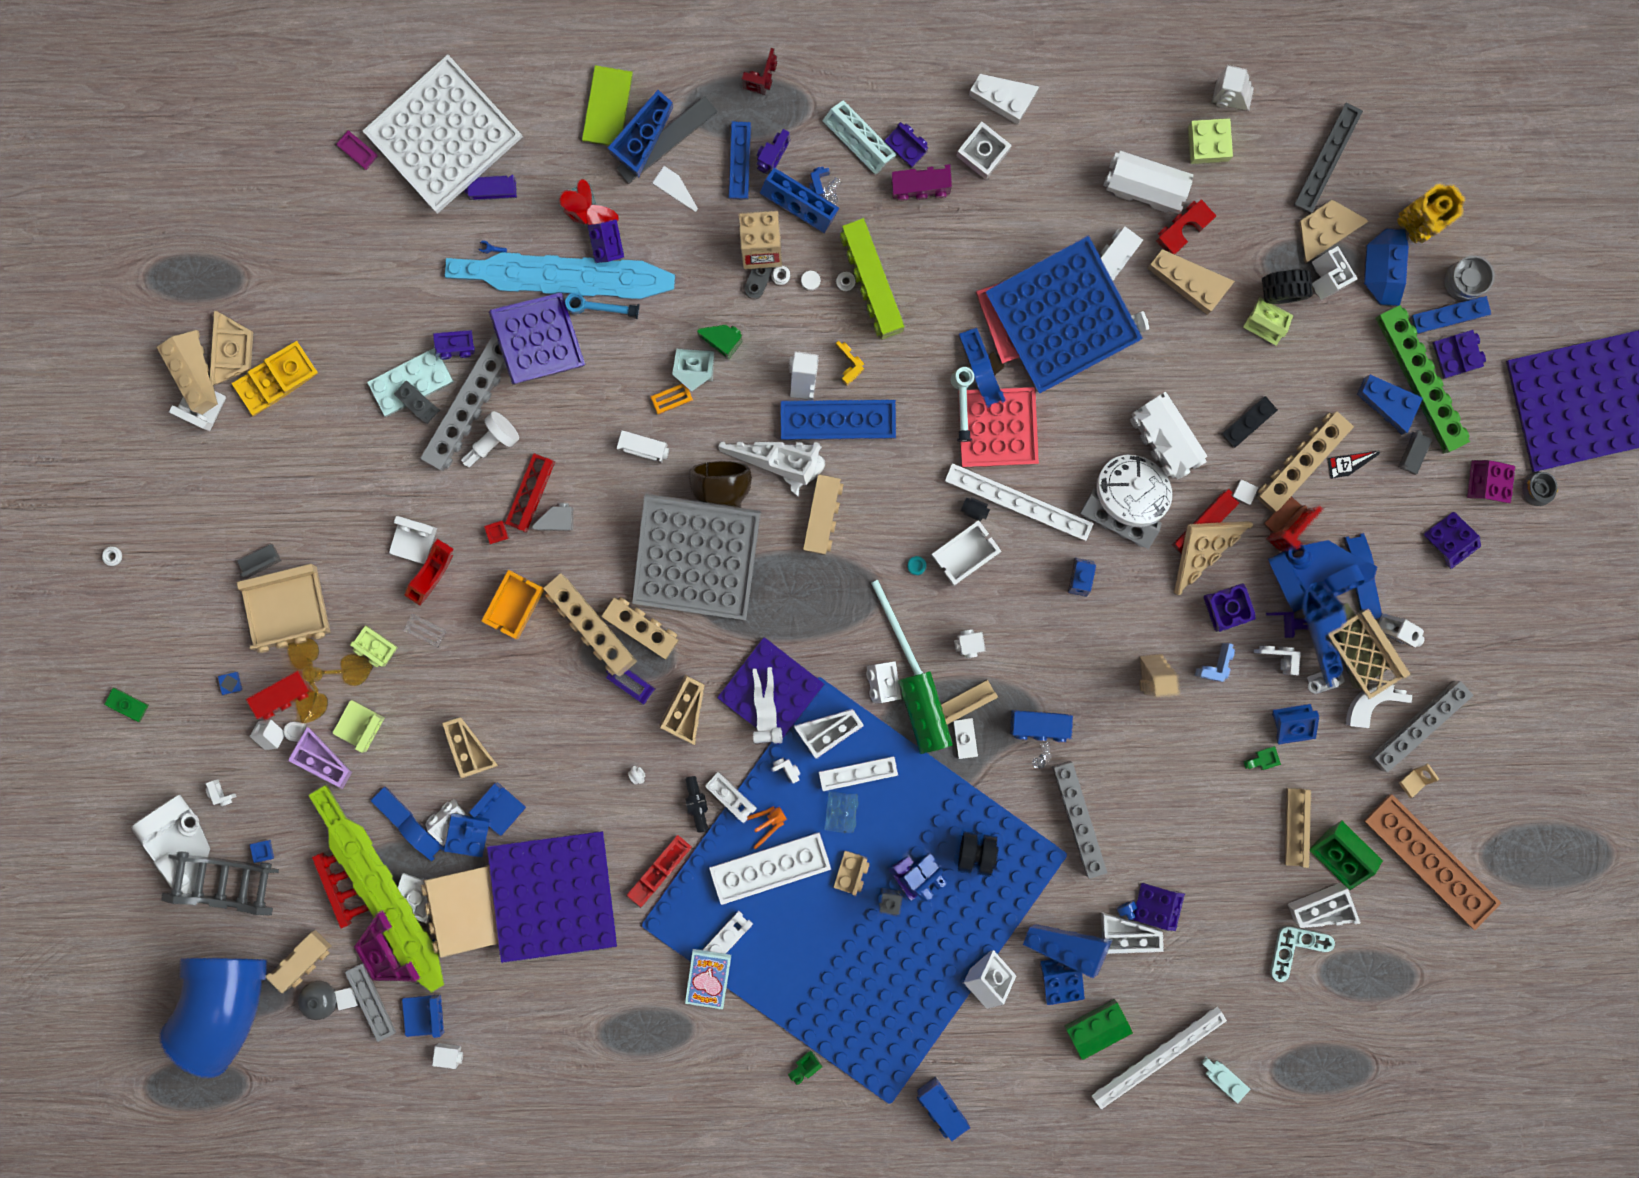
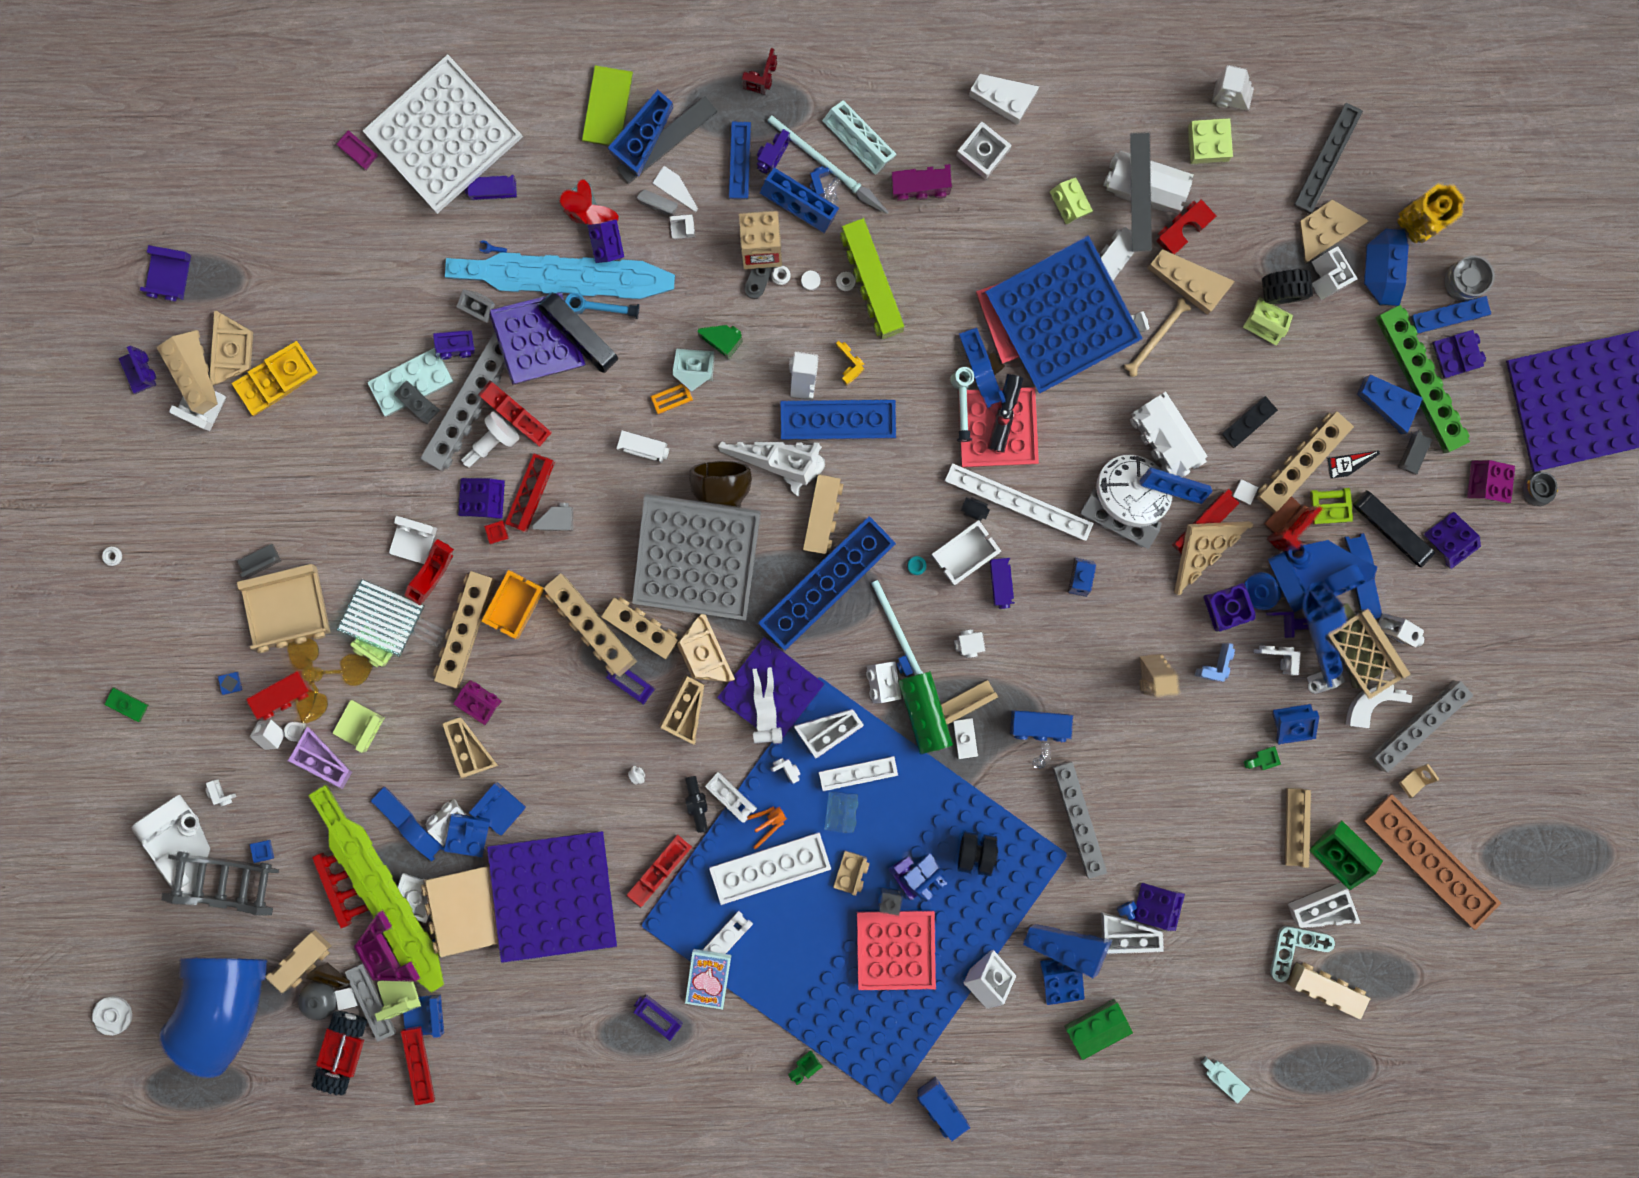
white brick [432,1043,463,1069] -> none
dark purple bracket [884,122,928,168] -> none
white plate [1092,1007,1227,1110] -> none
none -> white tile [92,996,132,1036]
none -> dark purple bracket [119,345,157,394]
none -> dark purple panel [140,245,191,302]
none -> dark brown slope [306,962,350,989]
none -> plate [312,1011,367,1095]
none -> piece [337,579,425,657]
none -> yellowish green bracket [375,981,421,1021]
none -> red plate [401,1026,435,1105]
none -> tan brick [433,571,495,688]
none -> magenta bracket [453,680,502,725]
none -> light grey slope [456,289,495,322]
none -> dark purple bracket [458,478,505,519]
none -> red slope [478,380,552,447]
none -> black beam [538,292,618,373]
none -> dark purple window [633,995,683,1041]
none -> light grey slope [637,189,678,216]
none -> white panel [669,215,695,239]
none -> tan wing [677,614,735,682]
none -> blue brick [759,516,896,651]
none -> light aqua piece [768,116,888,214]
none -> coral plate [857,910,936,990]
none -> blue plate [896,655,913,676]
none -> black piece [988,374,1024,453]
none -> dark purple window [989,558,1015,609]
none -> yellowish green bracket [1050,177,1093,225]
none -> tan piece [1124,298,1191,377]
none -> dark grey tile [1130,132,1152,252]
none -> blue plate [1139,467,1213,504]
none -> blue tile [1244,572,1282,610]
none -> wedge [1287,962,1371,1019]
none -> lime plate [1310,488,1353,524]
none -> black beam [1353,490,1435,568]

